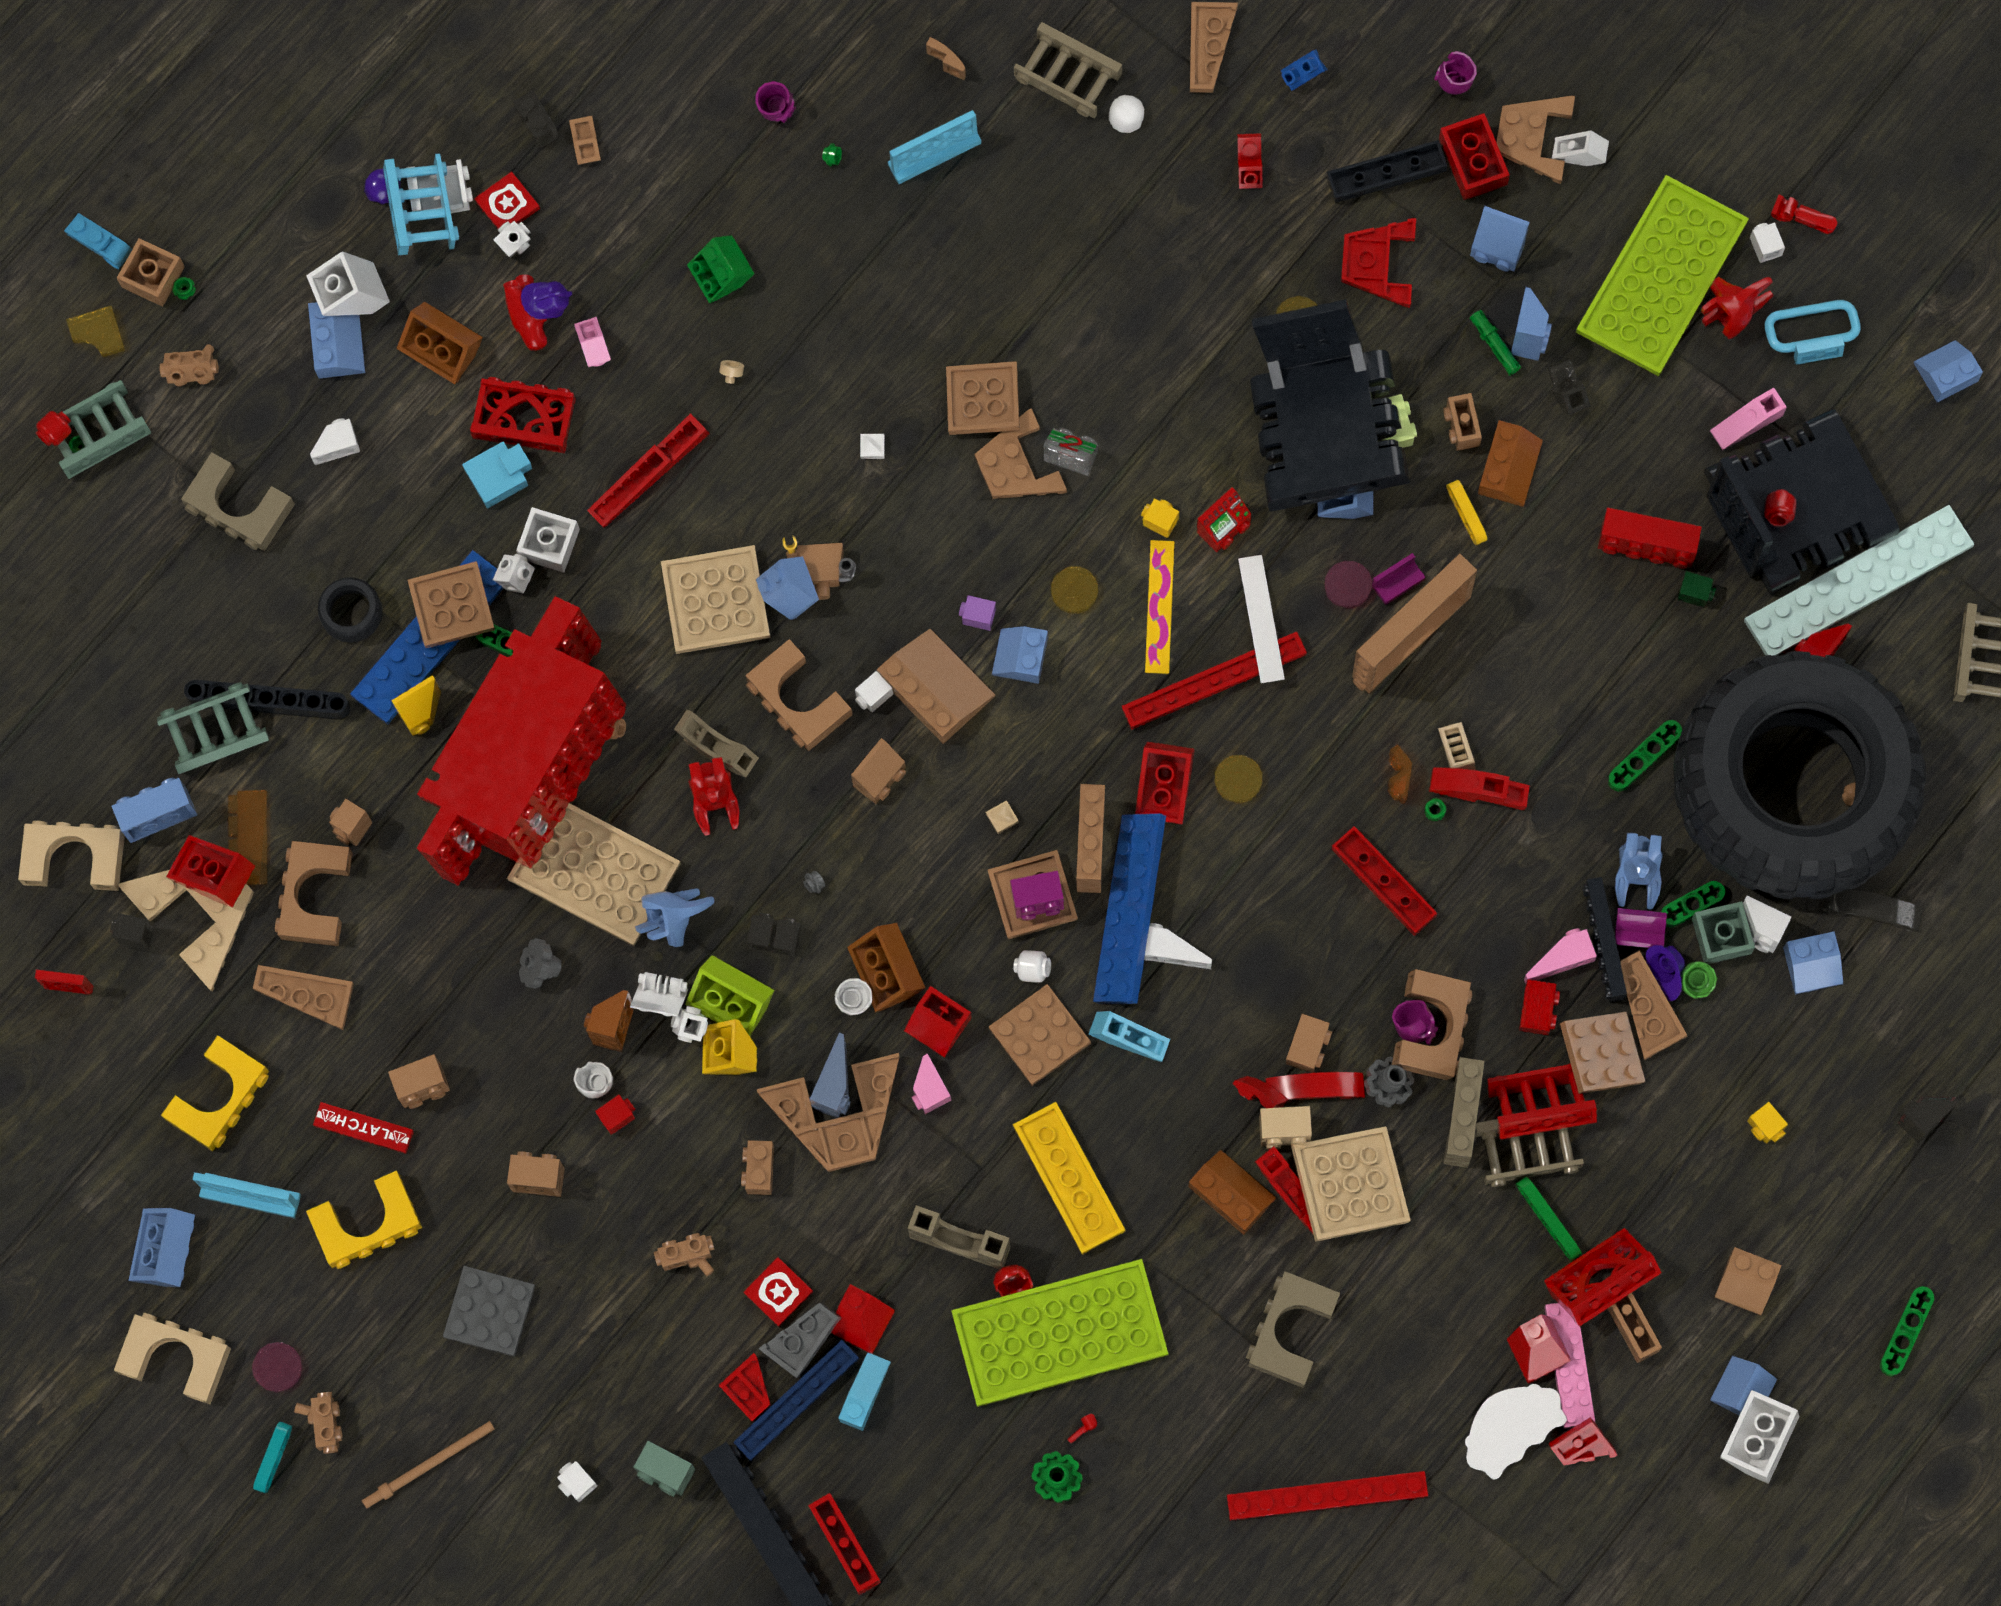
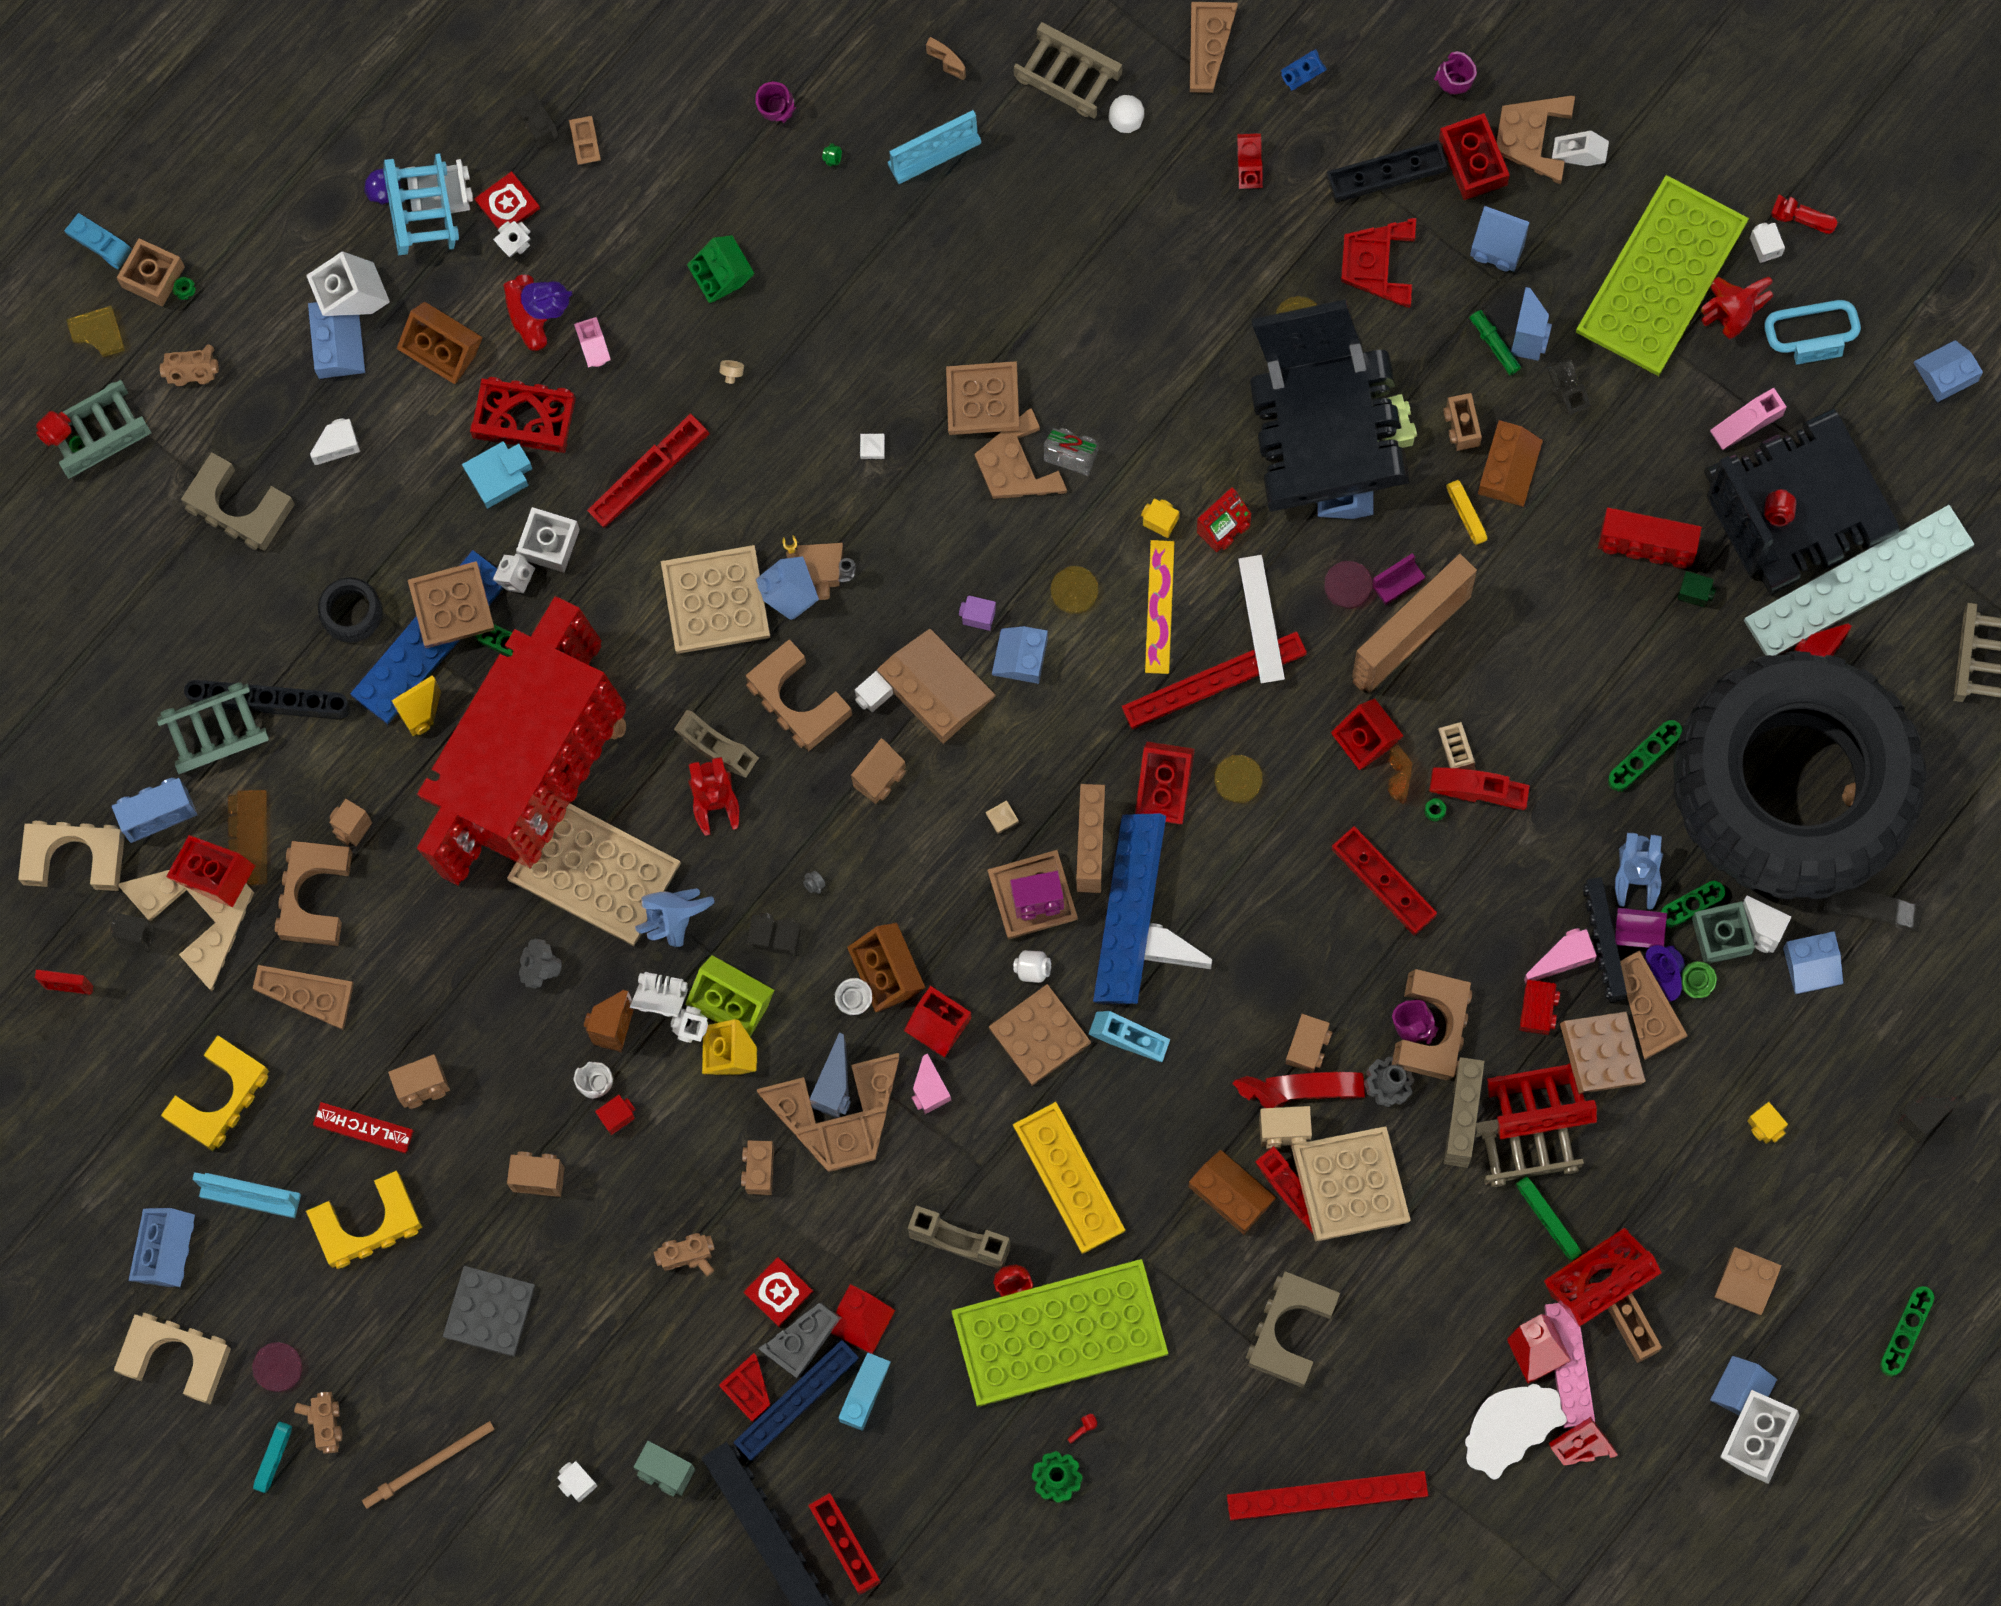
none -> red slope [1331,698,1403,770]

